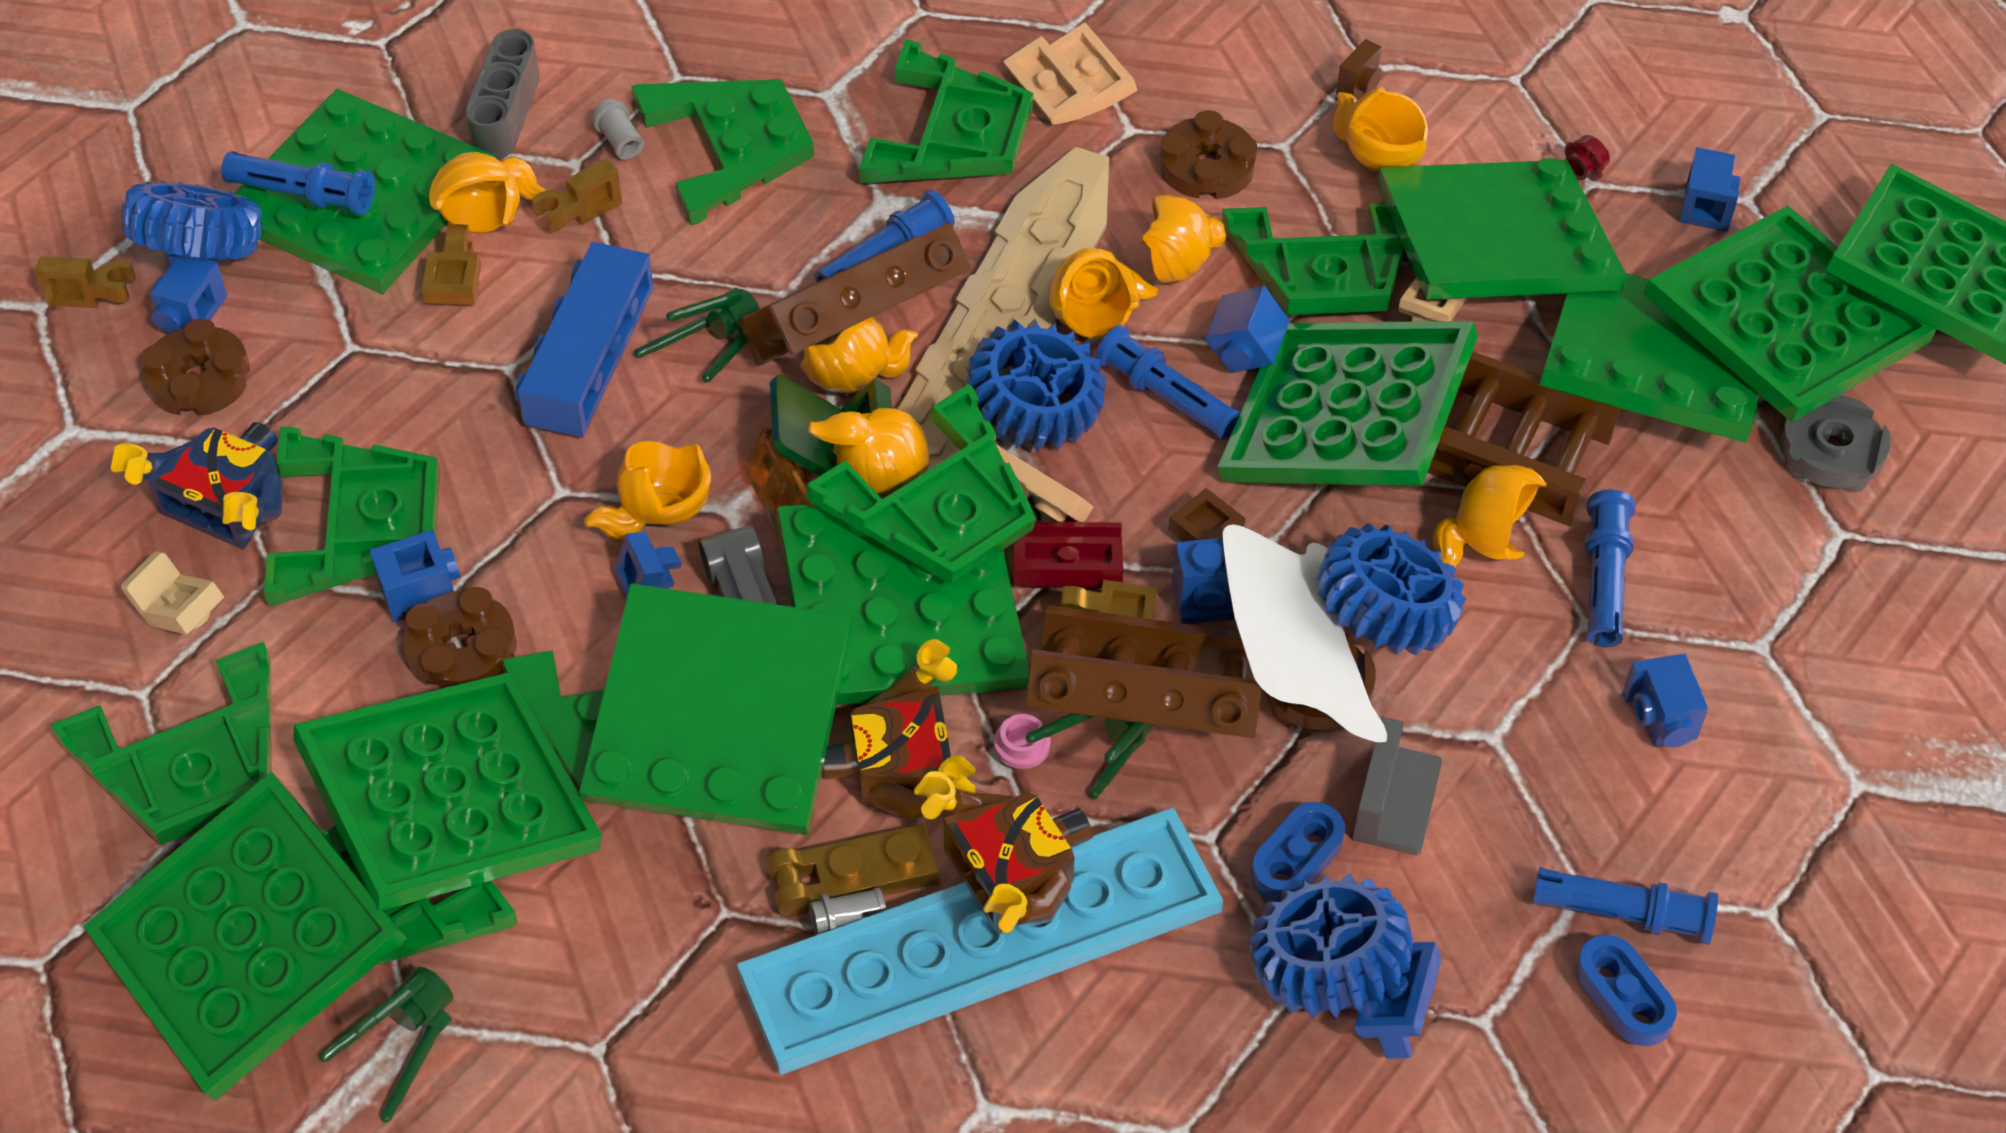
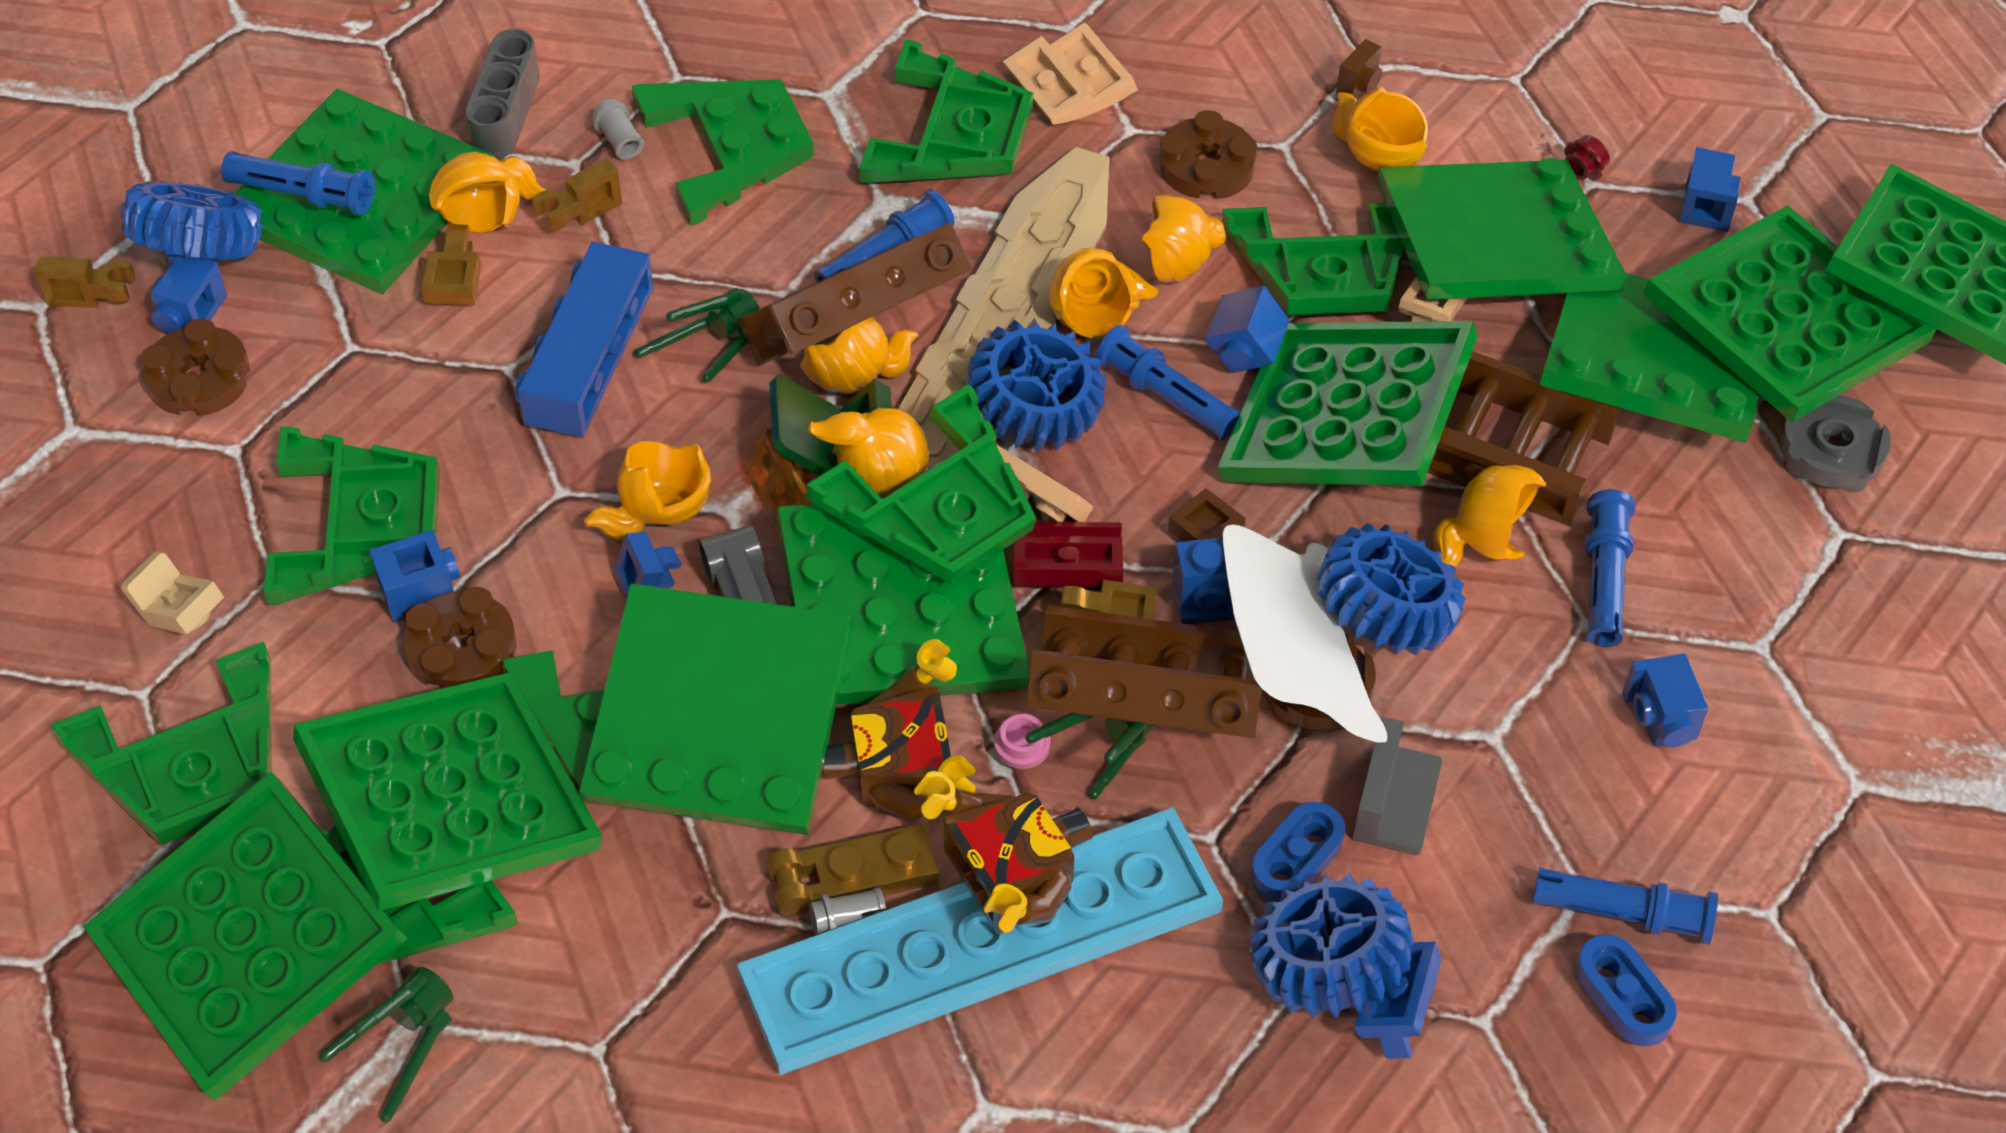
torso [110,422,283,550] -> none

